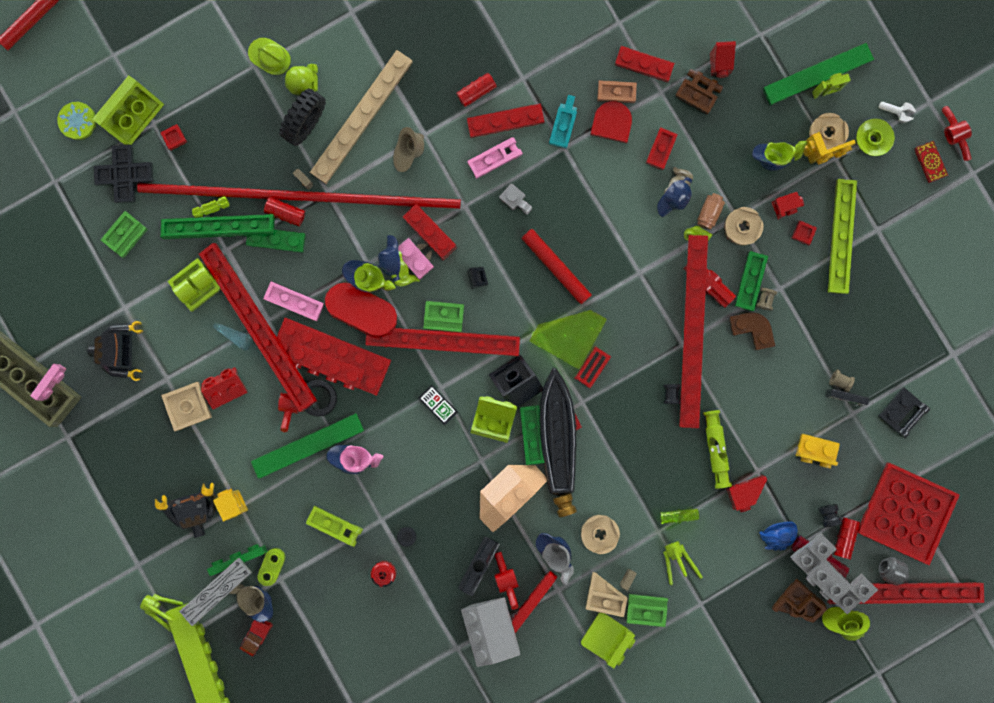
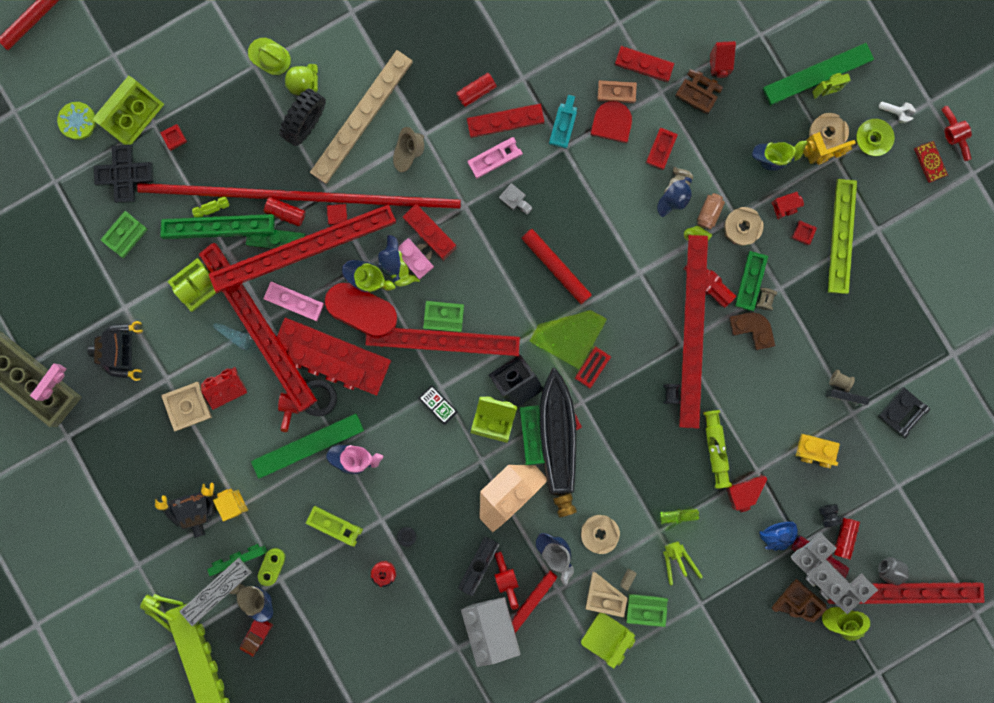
dark tan tile [293,169,313,190] -> none
black slope [467,267,488,289] -> none
red plate [858,462,960,566] -> none
none -> red plate [208,204,396,293]
none -> red tile [327,204,348,225]

